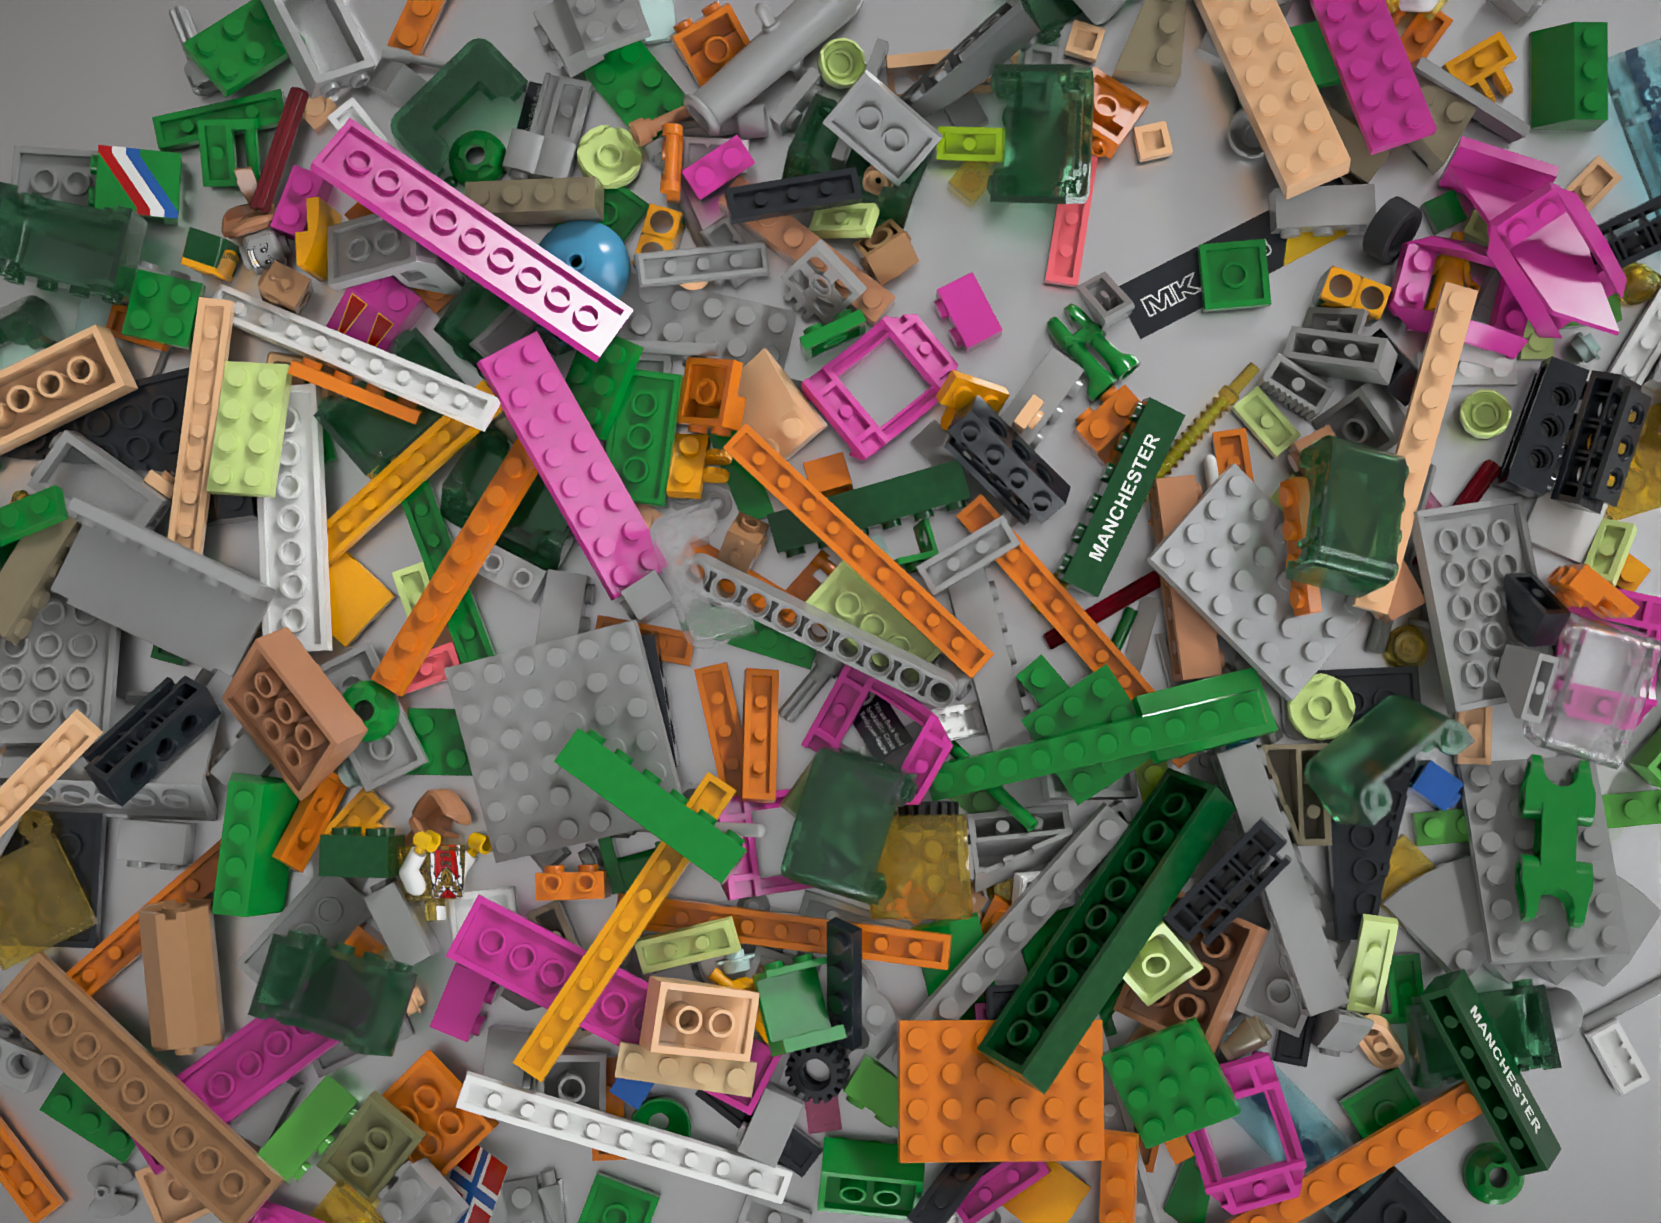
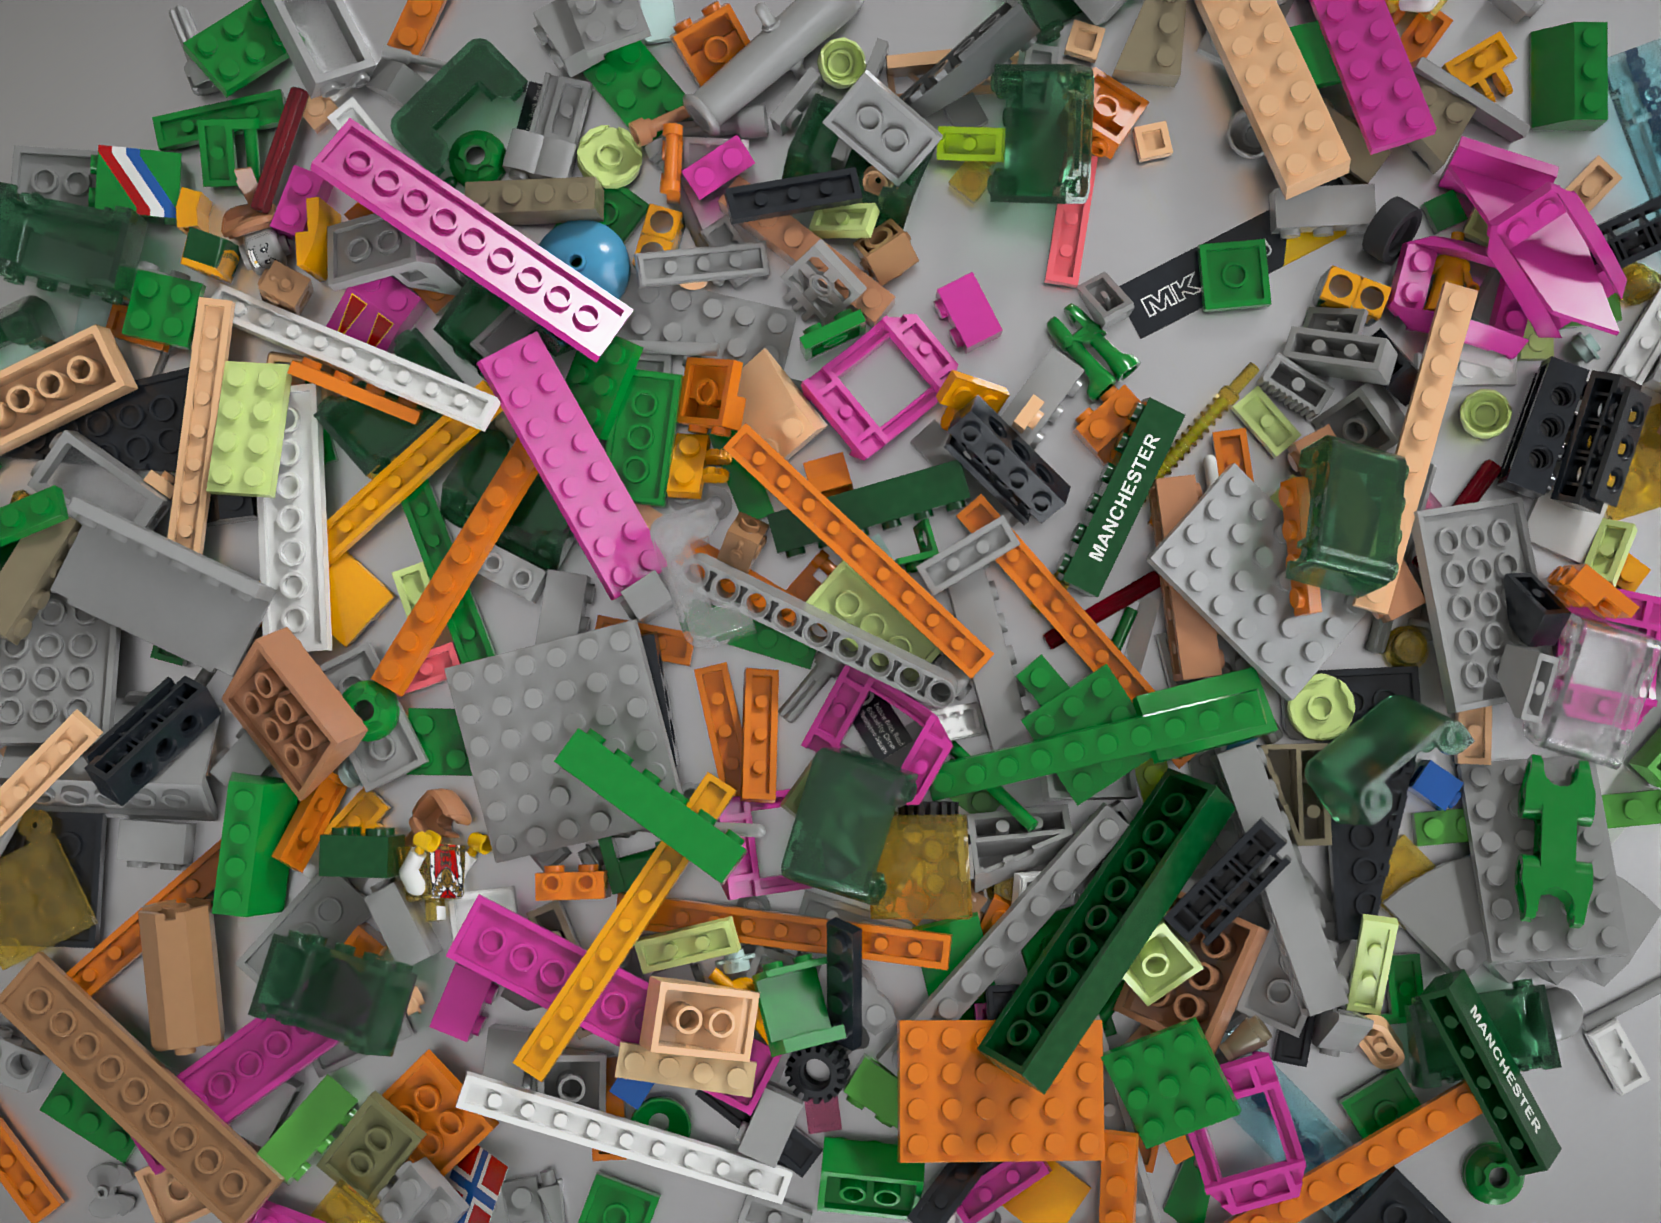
none -> light orange piece [176,187,213,235]

